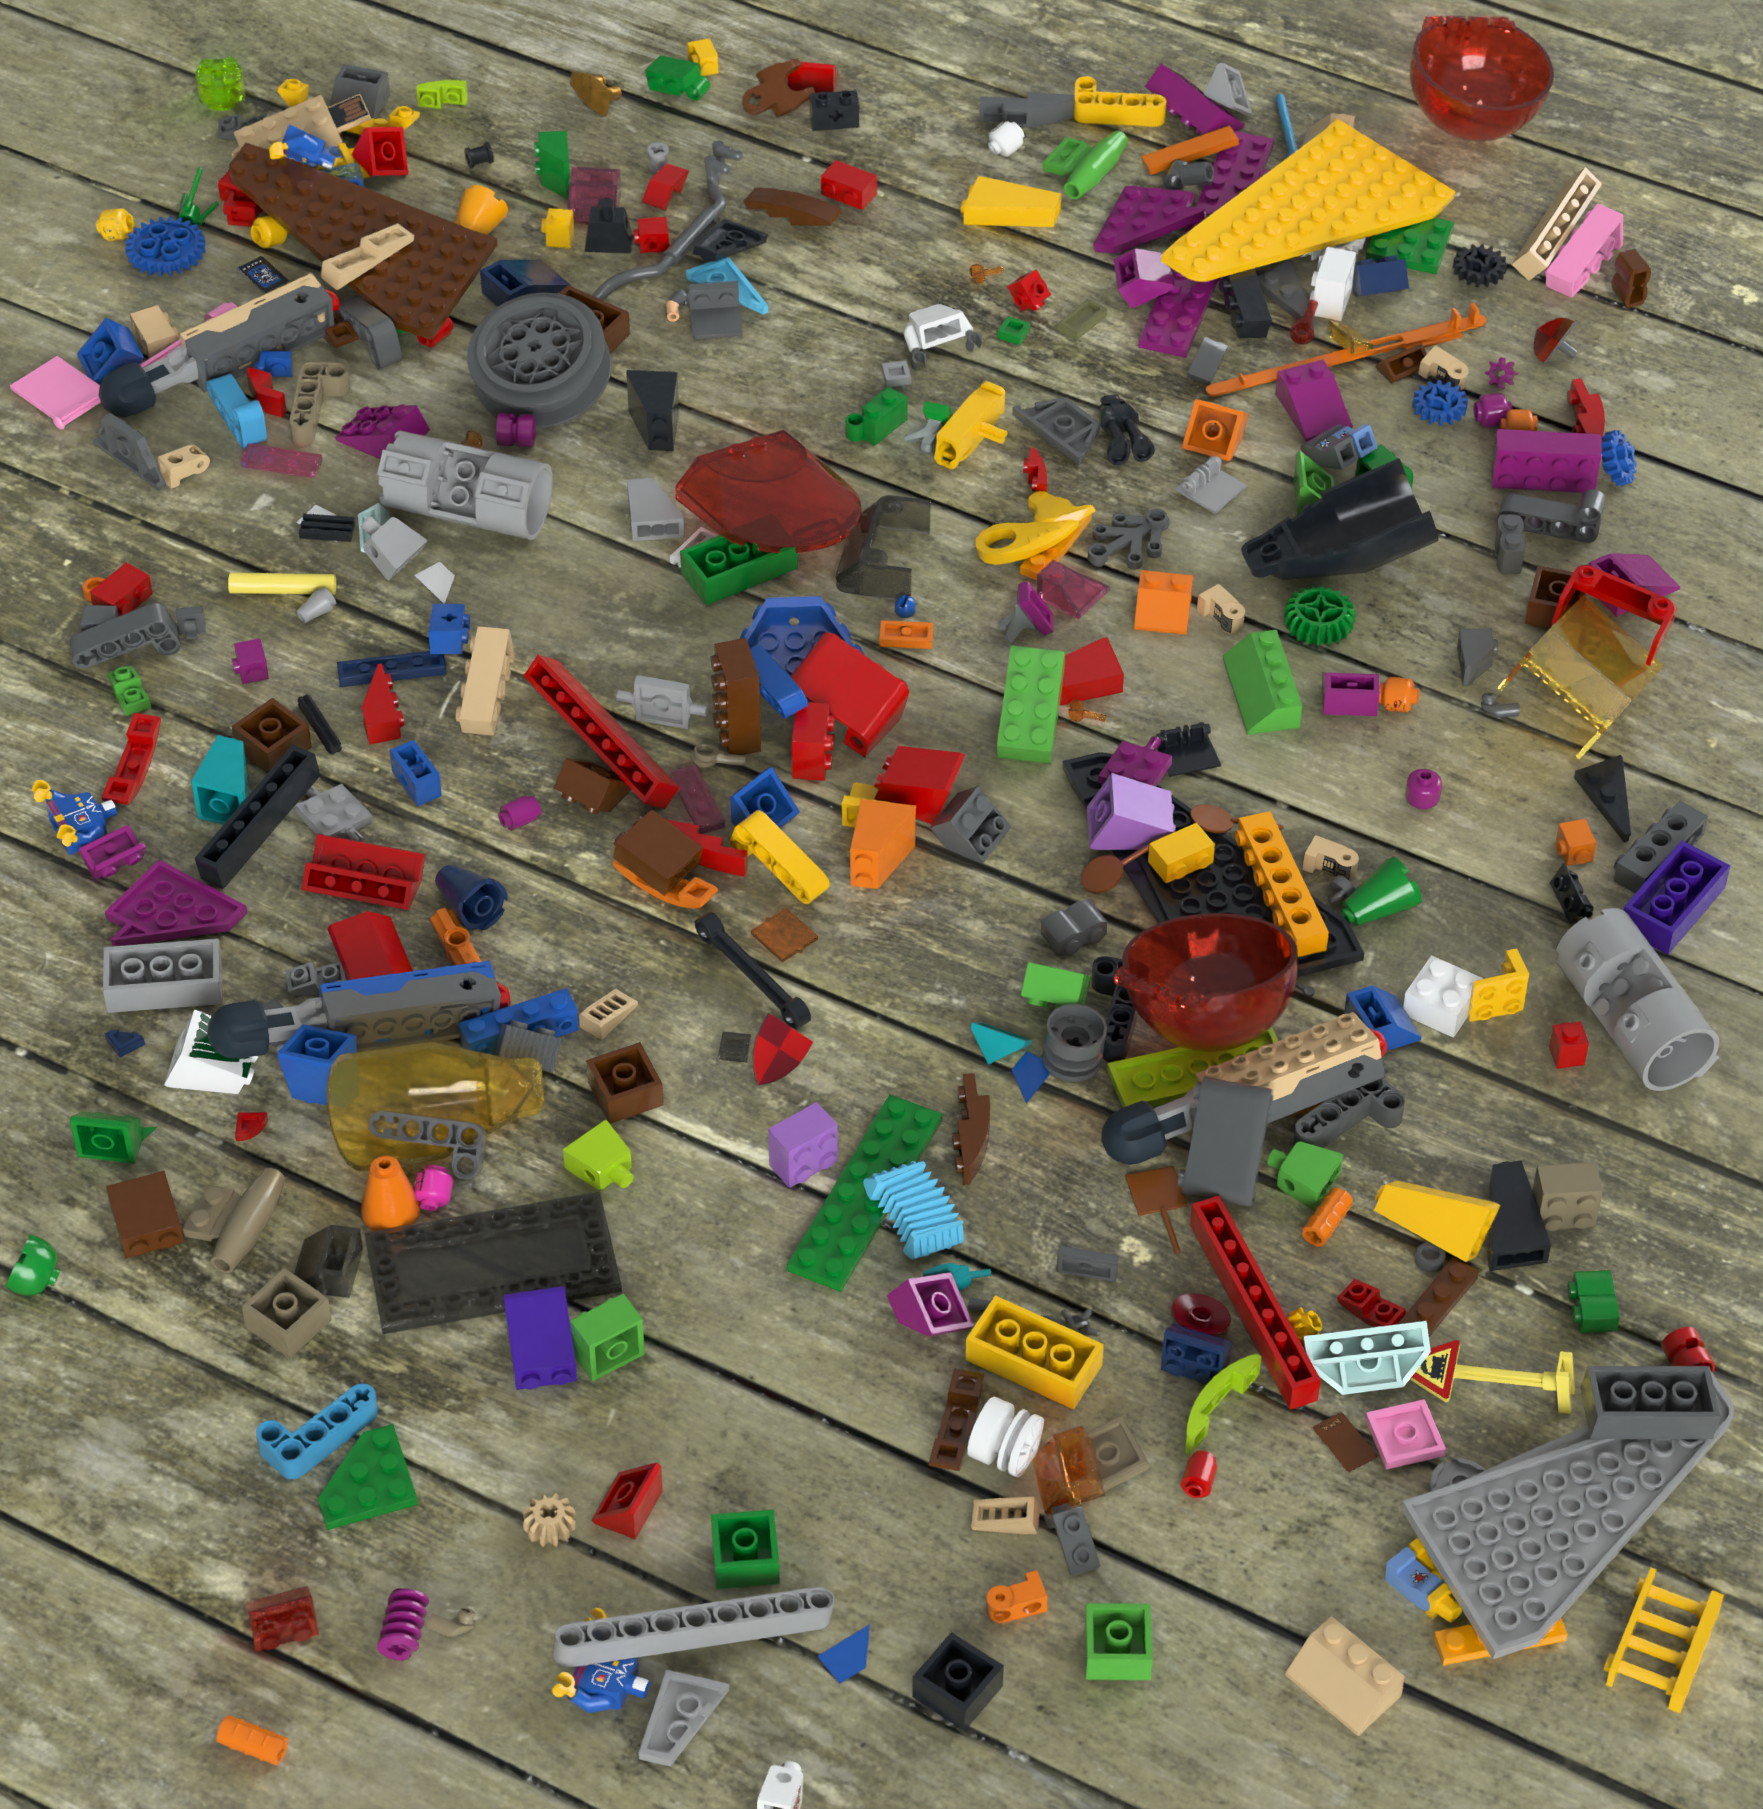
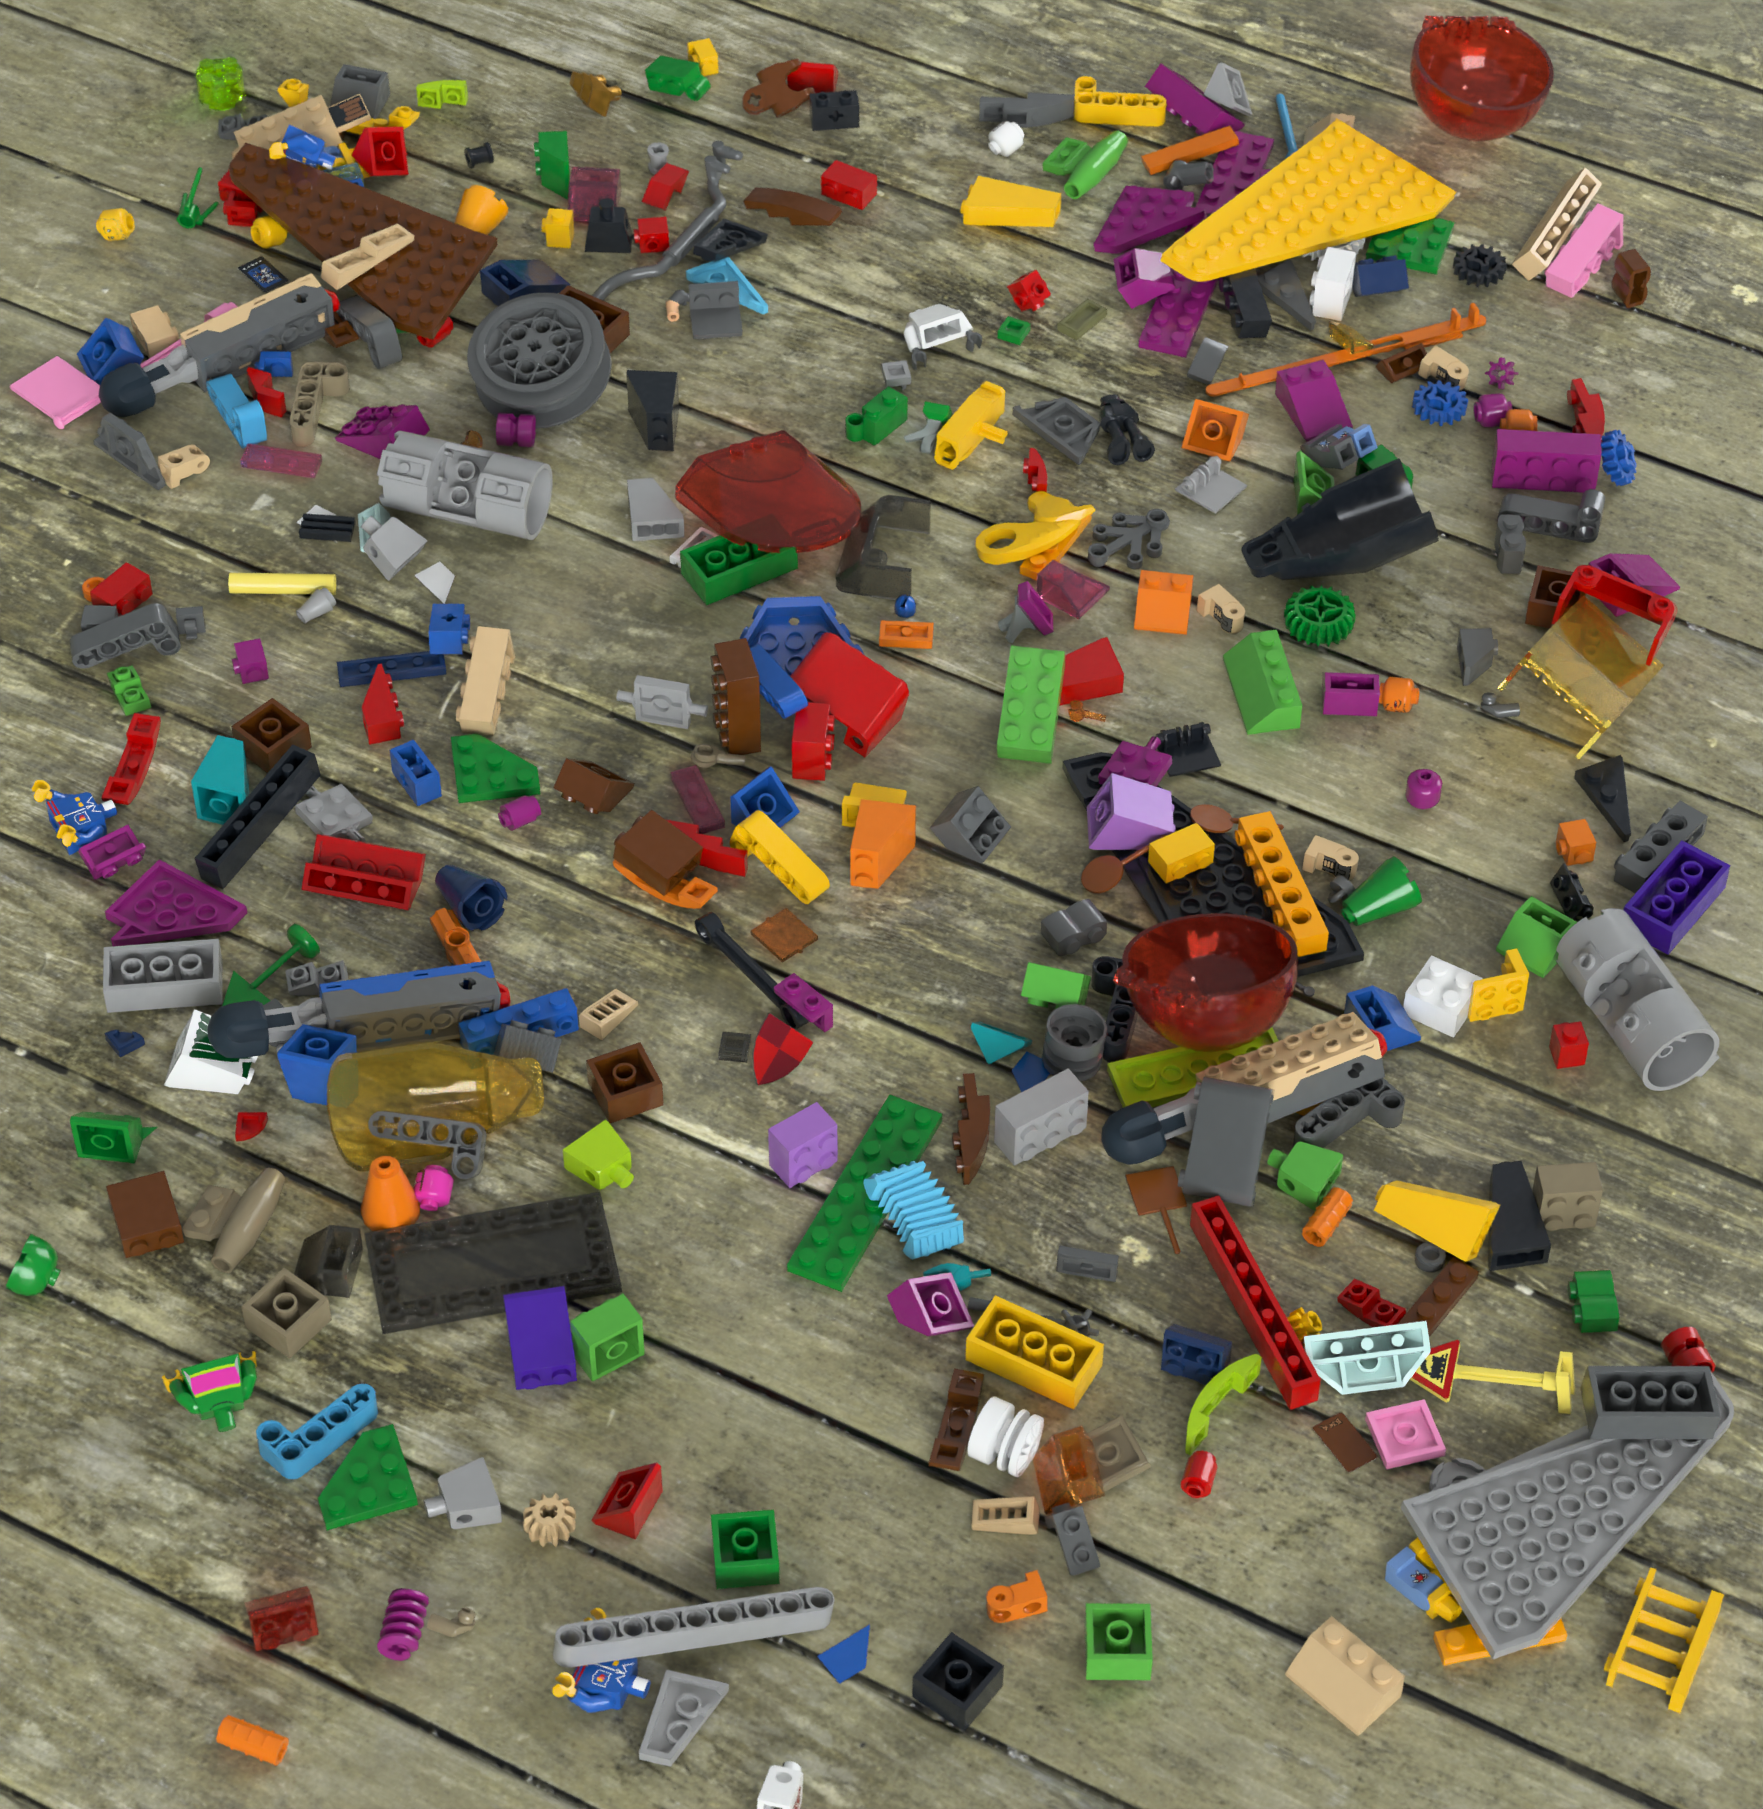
blue gear [125,216,206,277] -> none
black axle [297,694,342,755] -> none
red slope [327,911,413,980] -> none
red brick [523,655,680,809] -> none
red slope [874,746,966,825] -> none
clear orange hand [969,264,1003,283] -> none
dark red dish [1171,1293,1231,1336] -> none
clear red plate [1290,300,1318,345] -> none
shield [1534,317,1577,364] -> none
none -> green torso [162,1351,257,1432]
none -> green piece [222,923,320,1006]
none -> light grey torso [423,1457,502,1529]
none -> green plate [451,734,541,803]
none -> magenta bracket [774,973,833,1033]
none -> light grey brick [994,1068,1089,1166]
none -> bright green slope [1496,896,1577,978]

